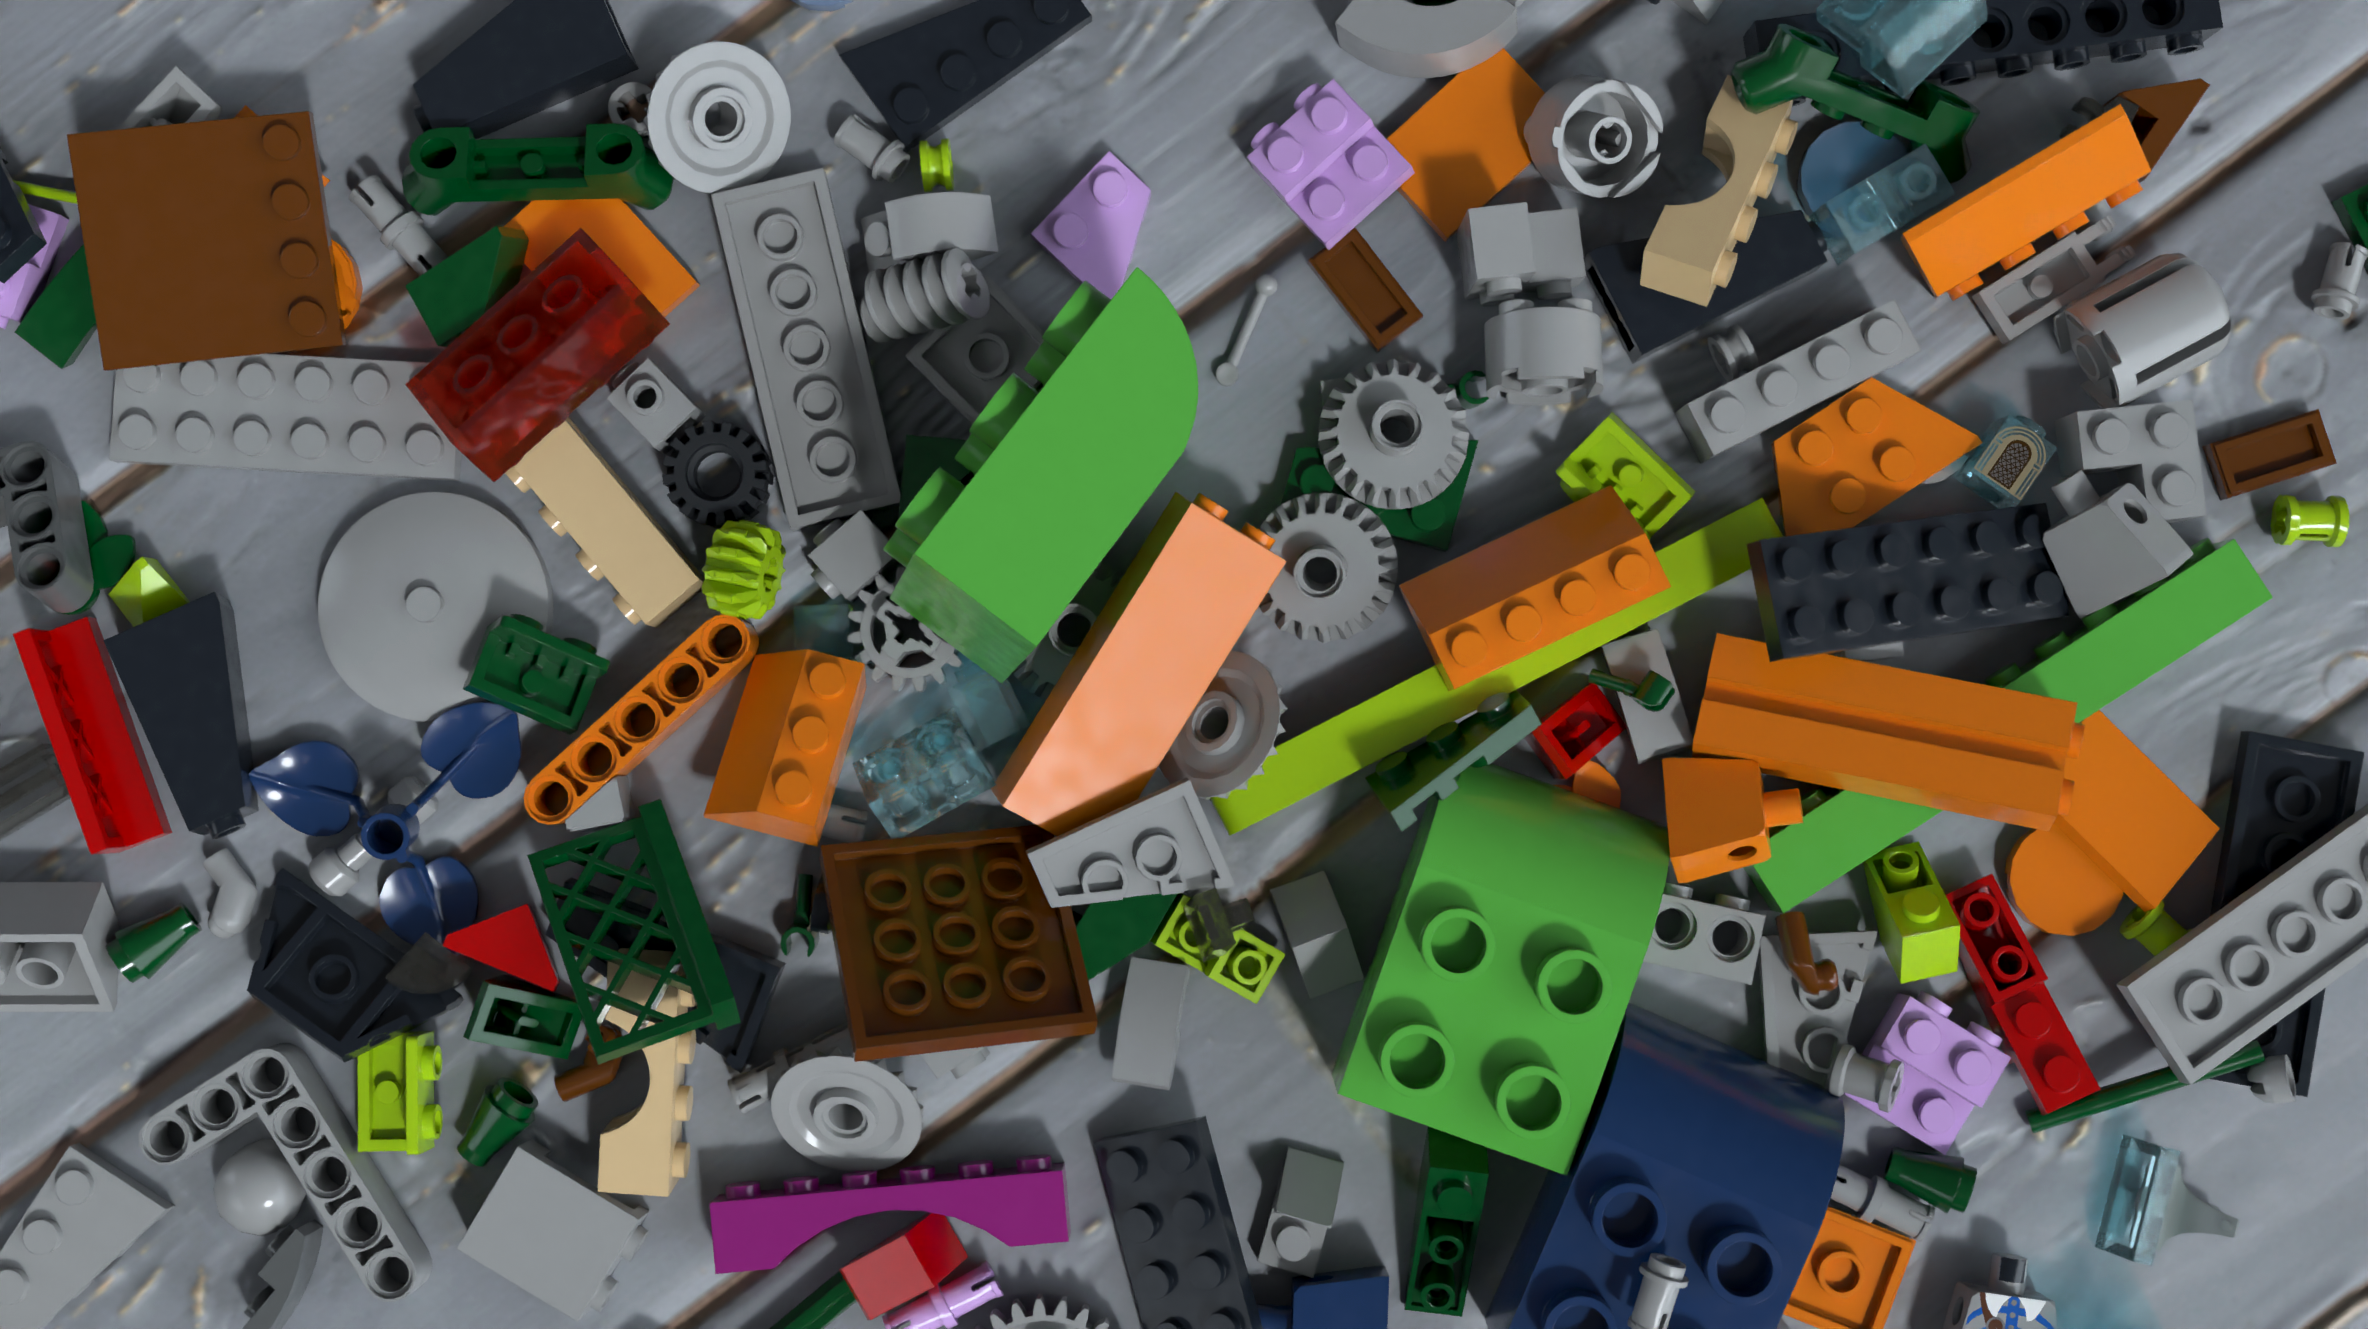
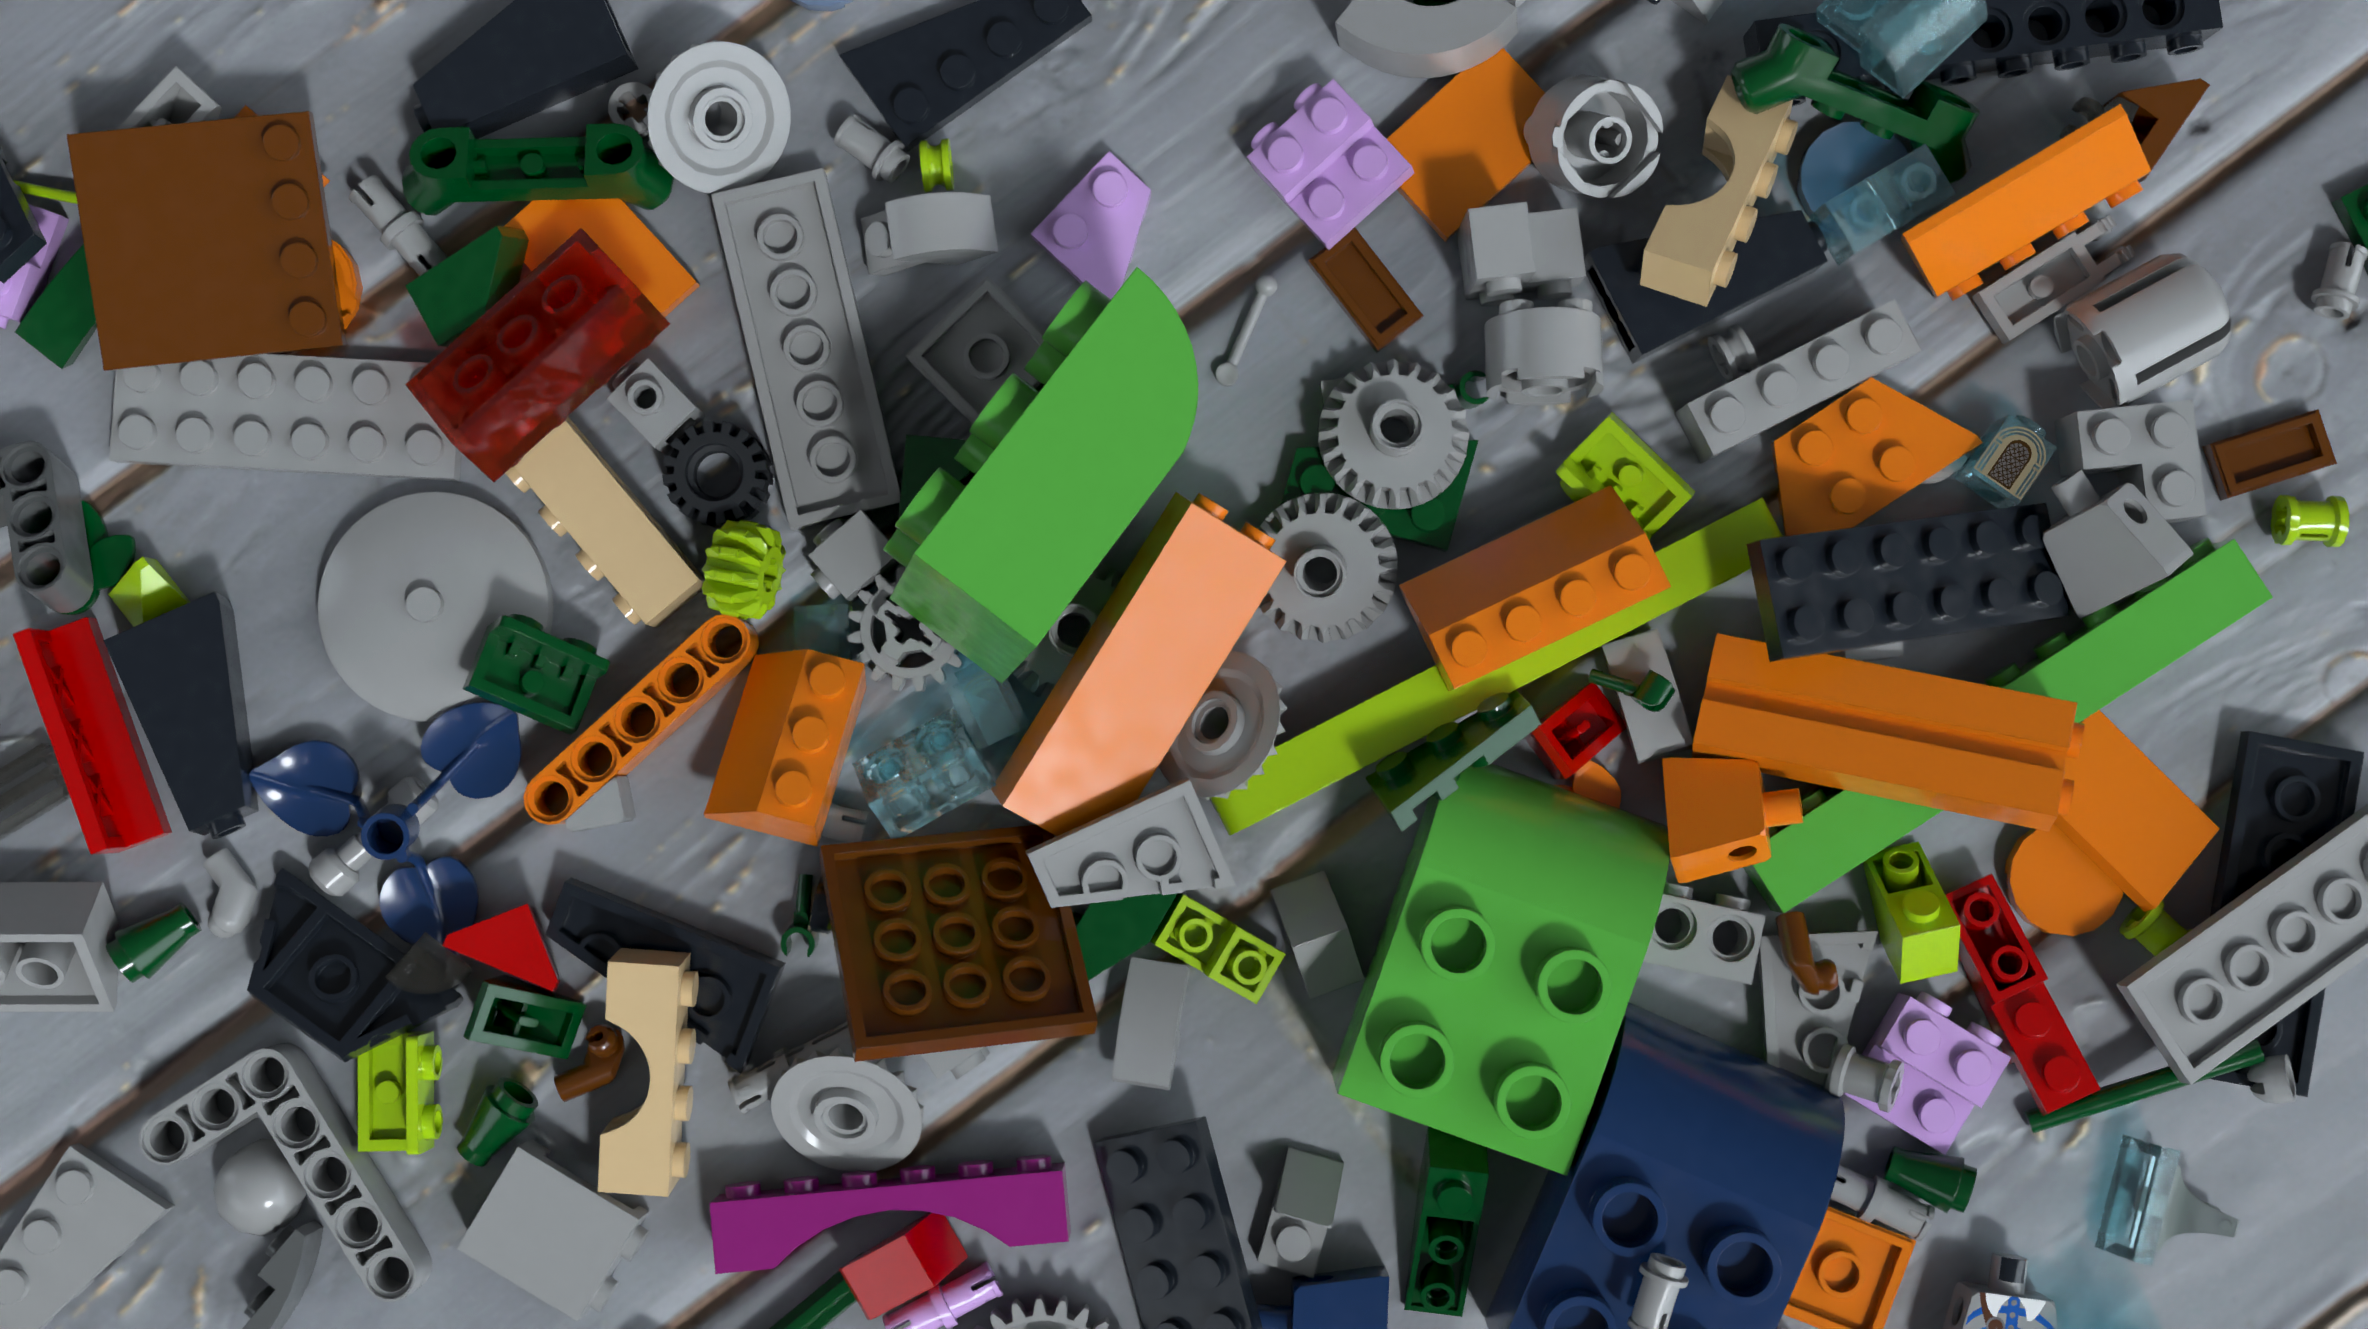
dark green fence [527,799,741,1065] -> none
light grey piece [860,248,991,343] -> none
clear smoke tile [1183,888,1255,962] -> none

